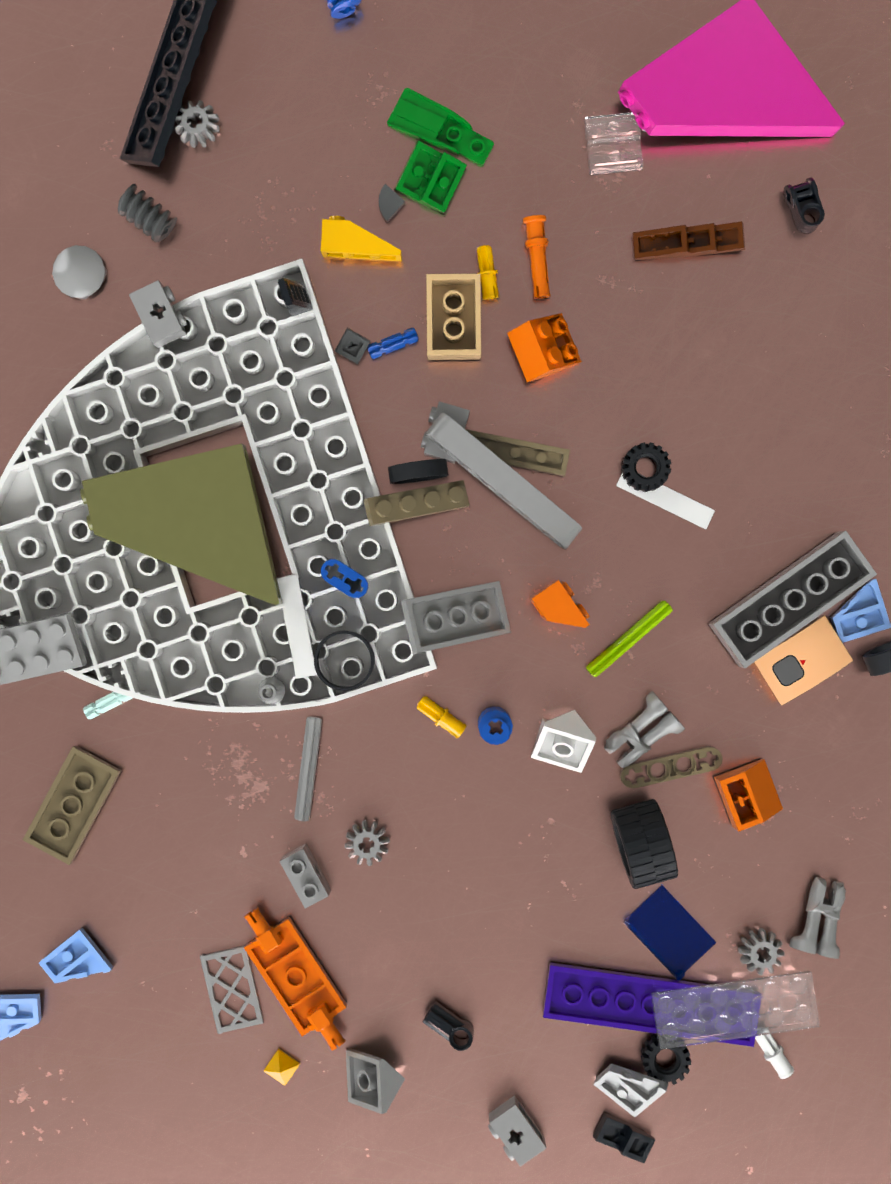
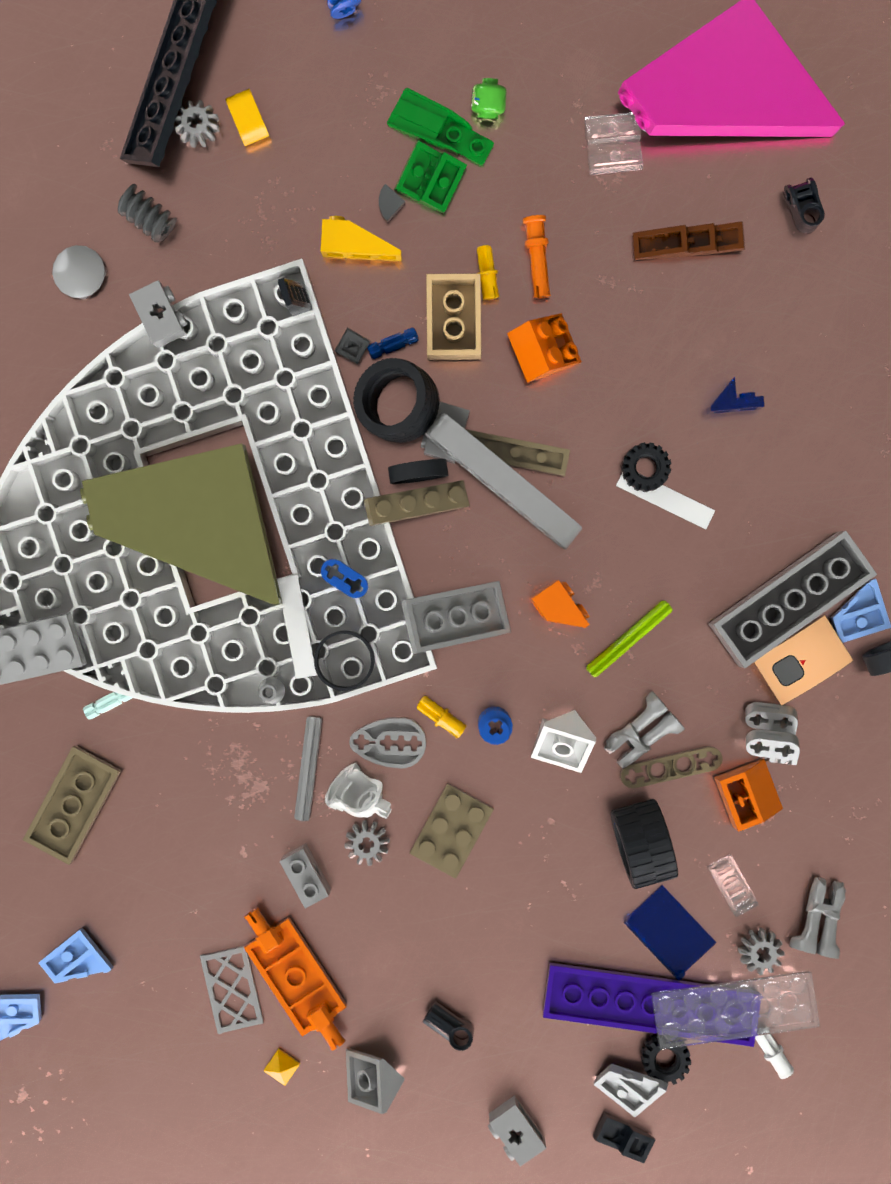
none -> yellow beam [225,89,269,146]
none -> white helmet [325,763,392,819]
none -> light grey piece [349,717,426,768]
none -> black tyre [353,358,440,443]
none -> dark tan plate [409,783,494,879]
none -> bright green head [471,78,507,119]
none -> clear blue slope [706,377,765,415]
none -> clear slope [707,854,759,917]
none -> light grey piece [745,702,800,765]

